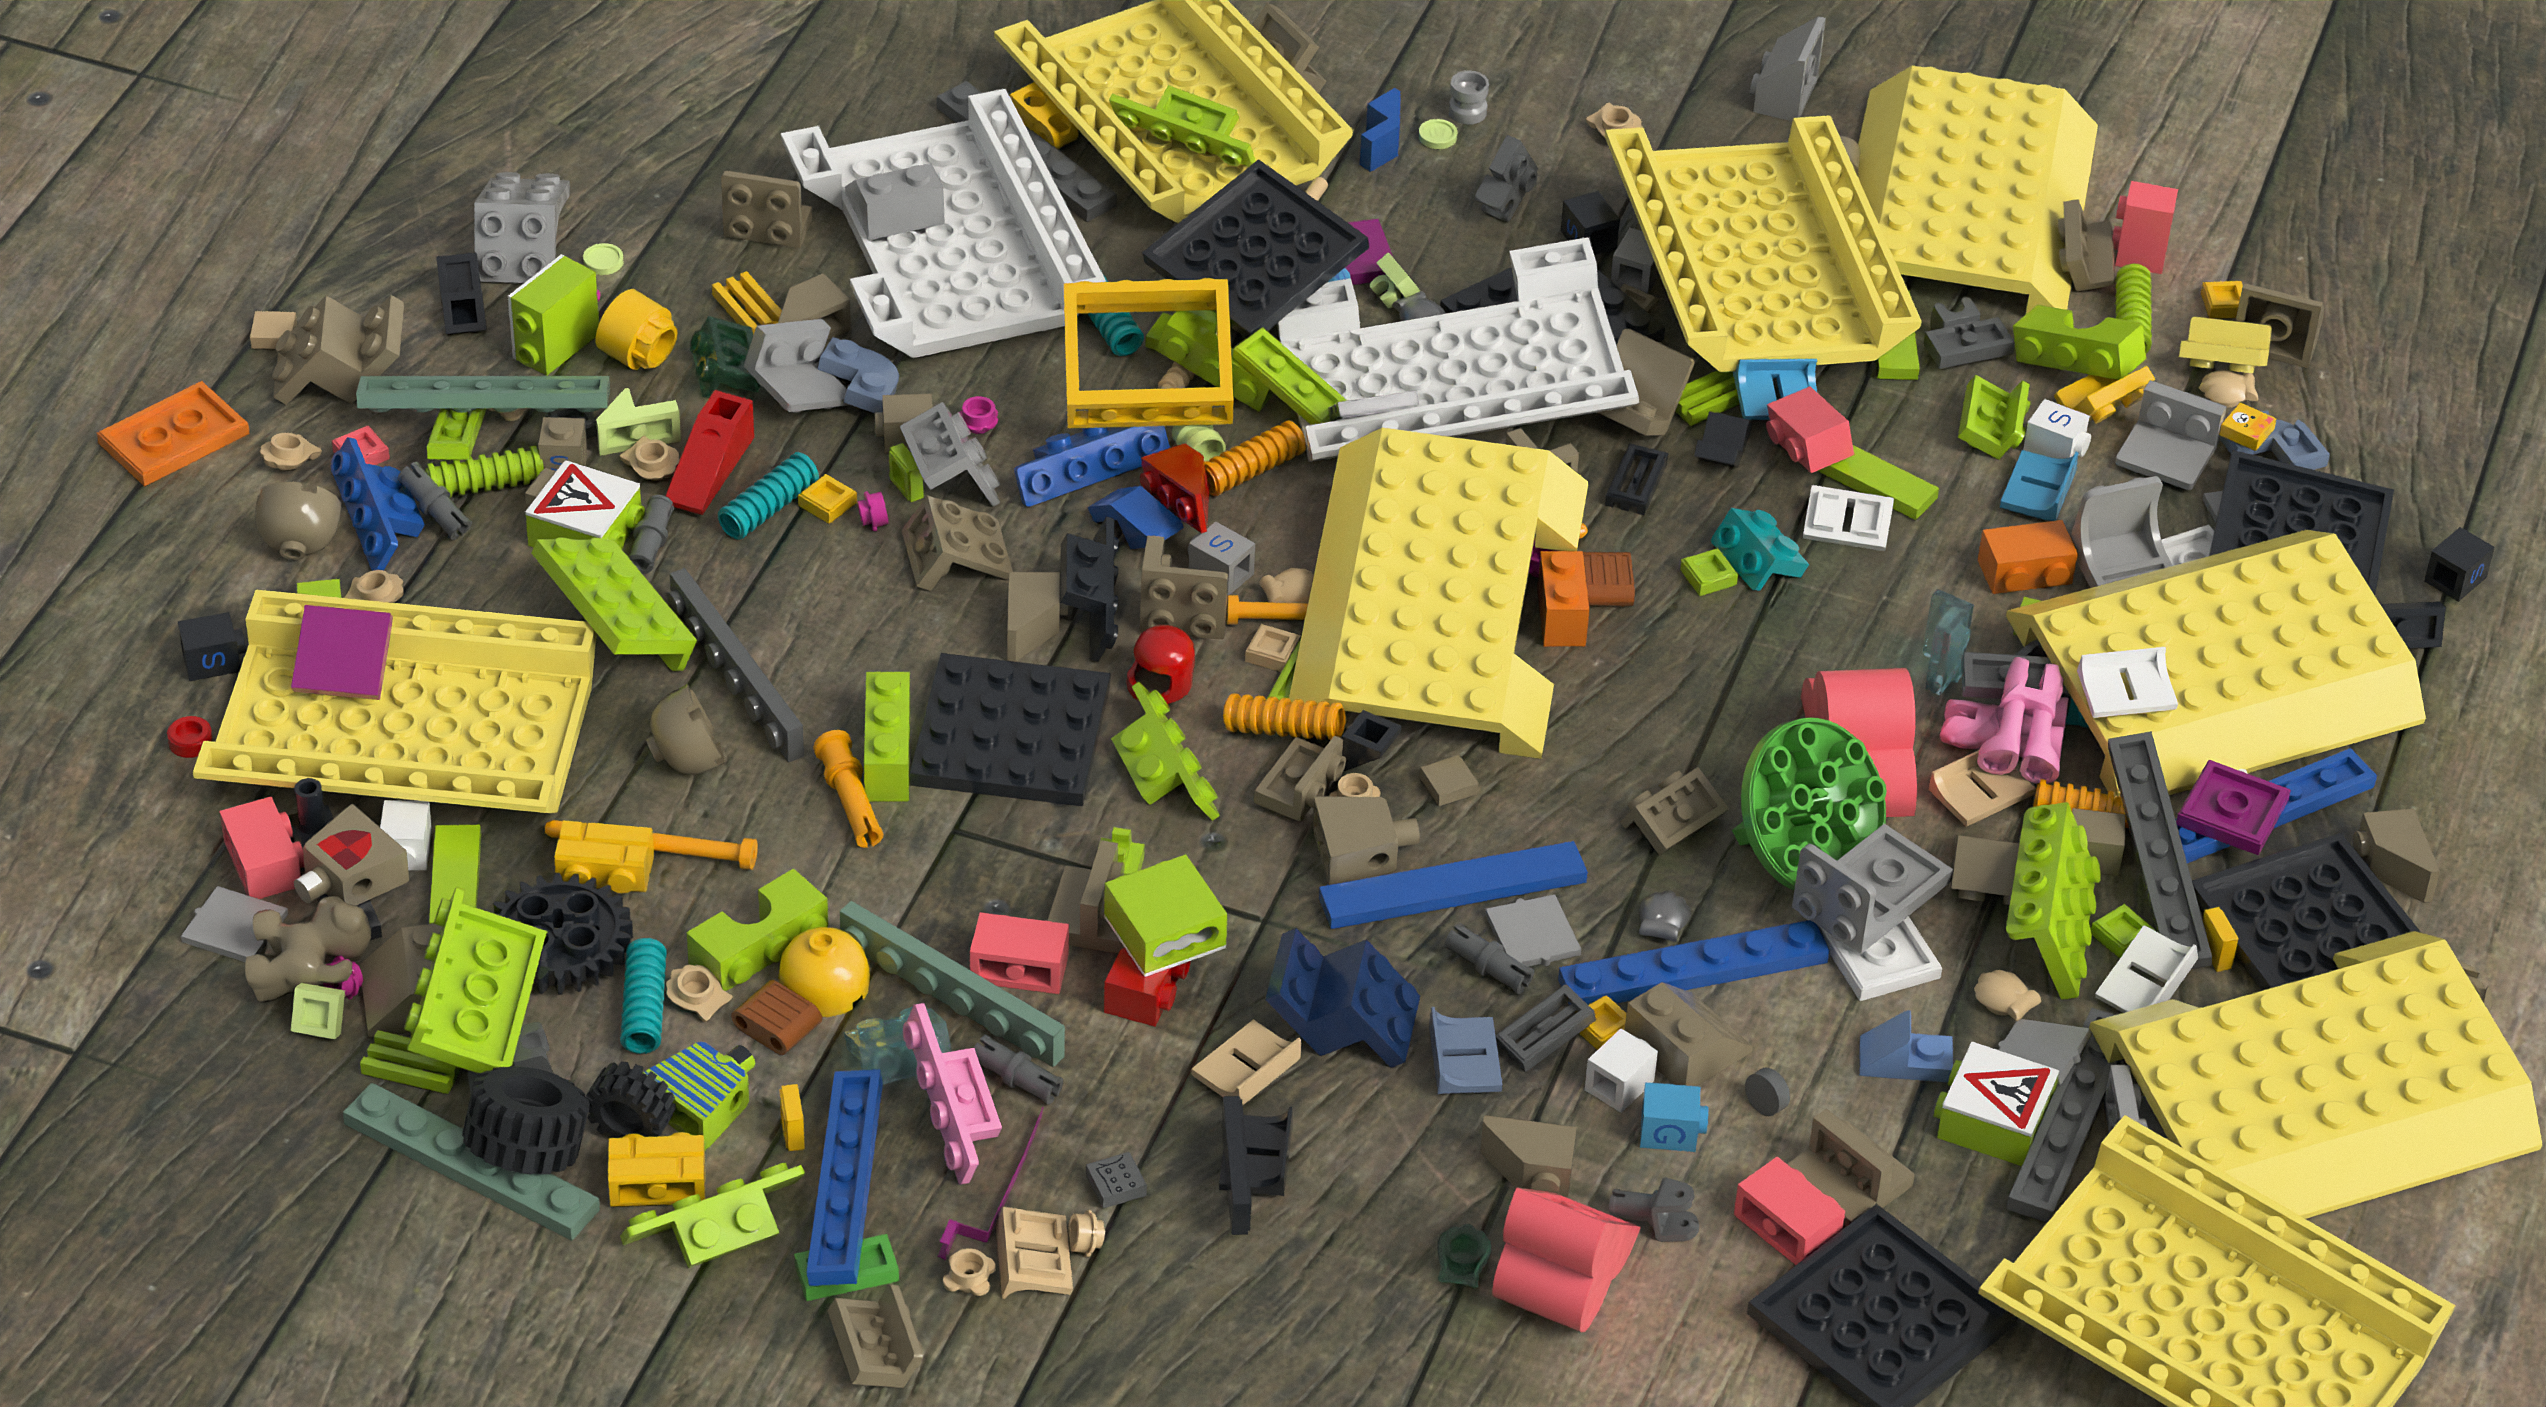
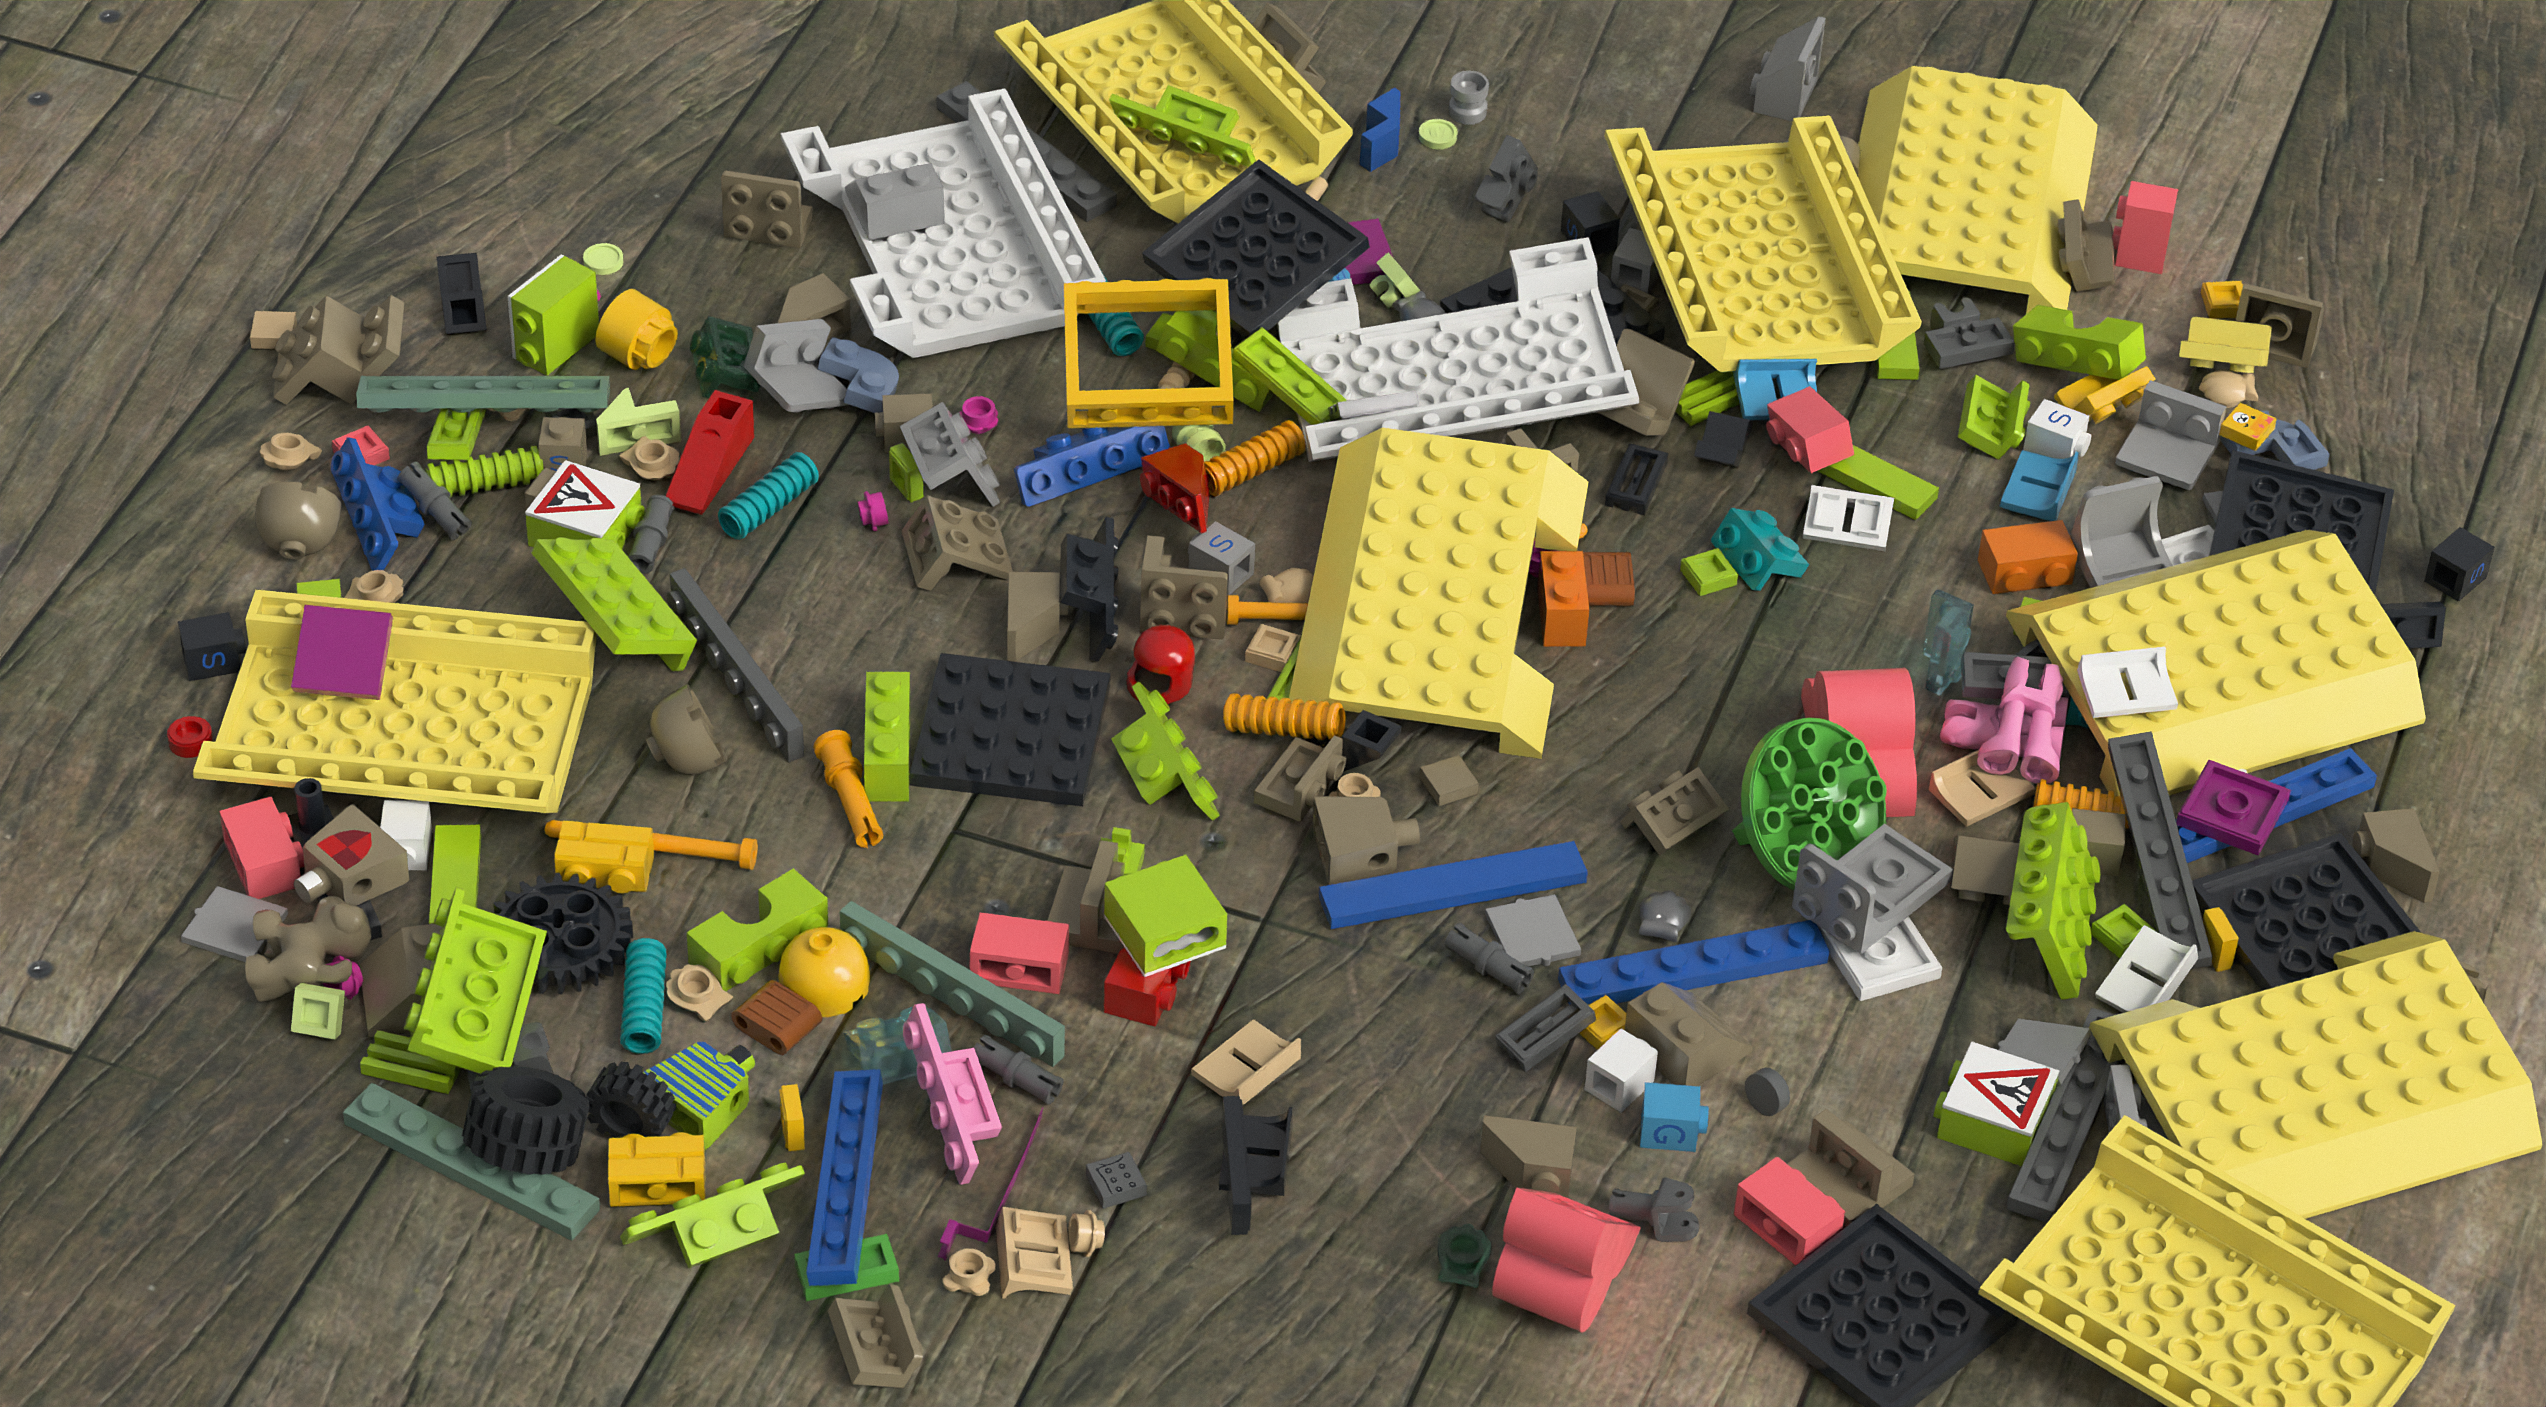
orange tile [97,381,250,487] -> none
light grey bracket [474,172,570,283] -> none
yellow tile [712,271,782,340] -> none
yellow tile [798,474,857,524] -> none
yellow leg [1010,82,1078,149] -> none
blue slope [1088,486,1184,549] -> none
dark blue bracket [1265,928,1420,1068] -> none
sand blue piece [1429,1007,1503,1094] -> none
tan animal [1586,103,1642,138] -> none
medium blue slope [1859,1010,1953,1082] -> none
tan animal [1974,970,2041,1021] -> none
lime piece [2115,264,2152,354] -> none

